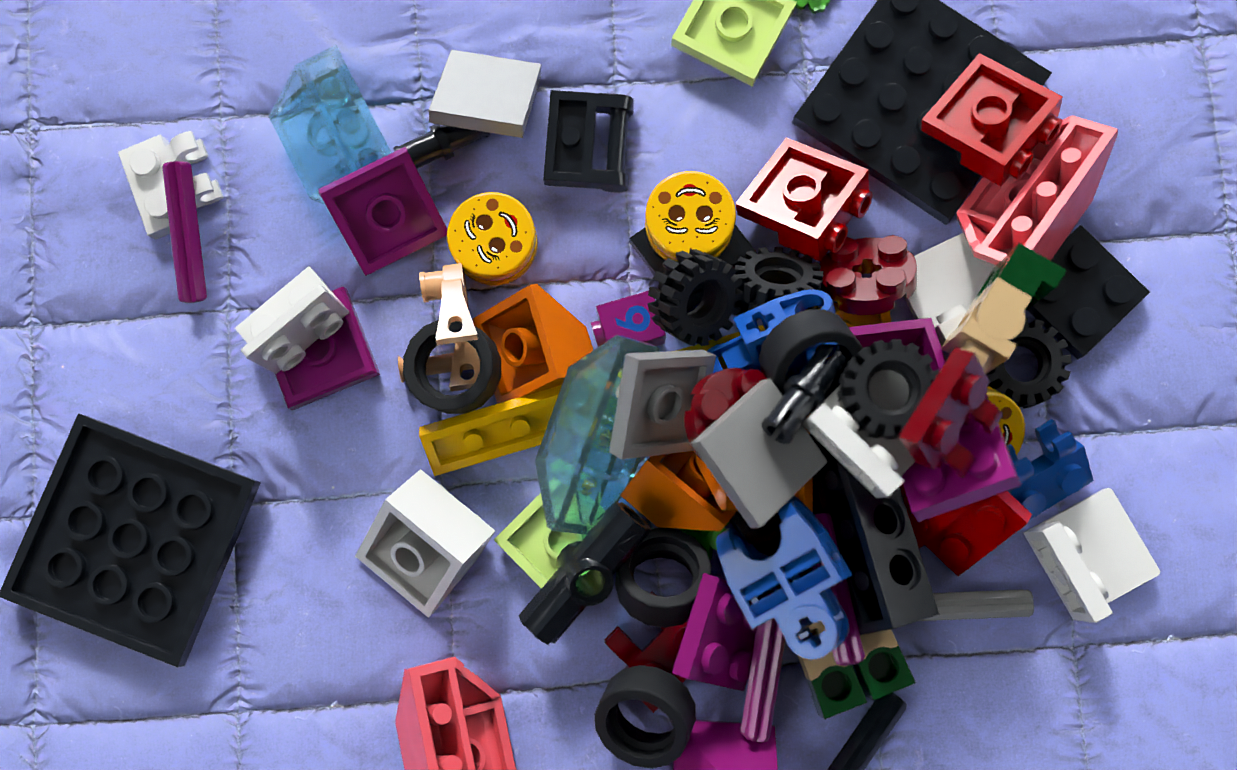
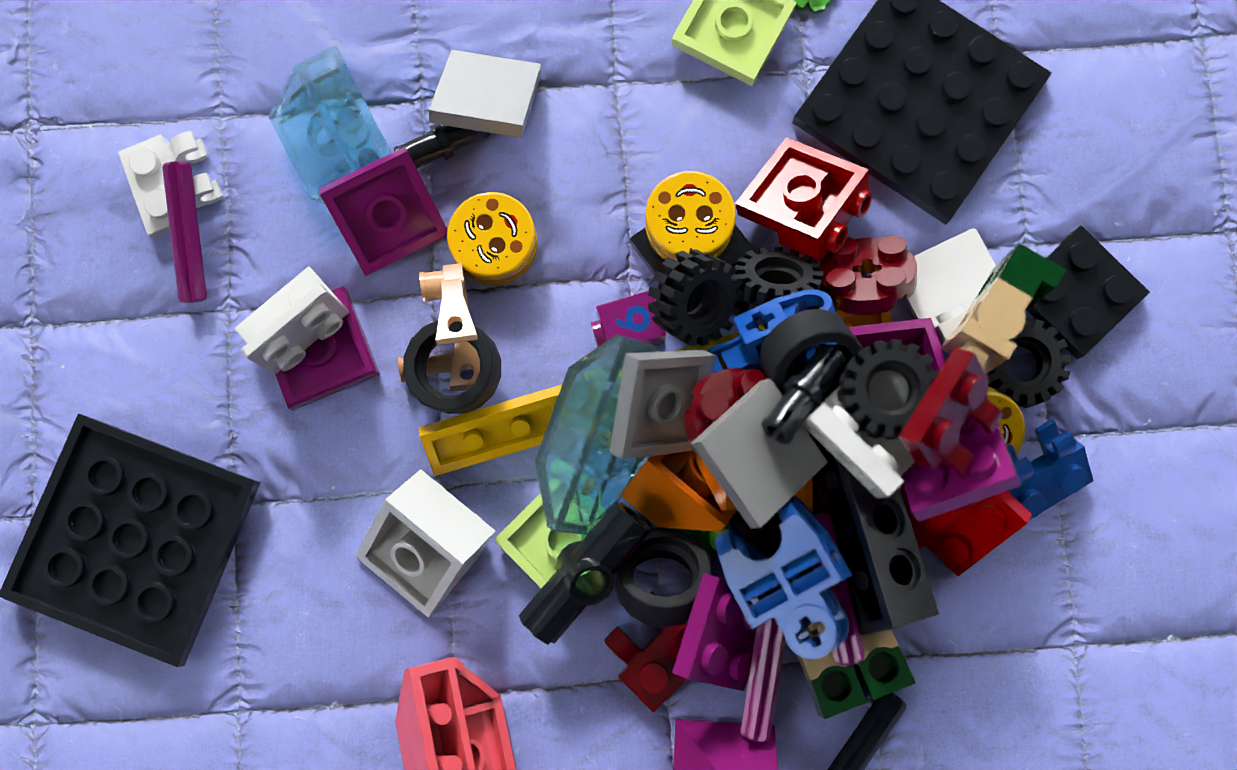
orange slope [472,284,600,404] -> none
black plate [543,90,634,193] -> none
black tyre [594,665,696,769] -> none
light grey axle [920,589,1034,621] -> none
red plate [921,53,1063,187] -> none
coral wedge [956,115,1118,265] -> none
white bracket [1023,488,1160,623] -> none

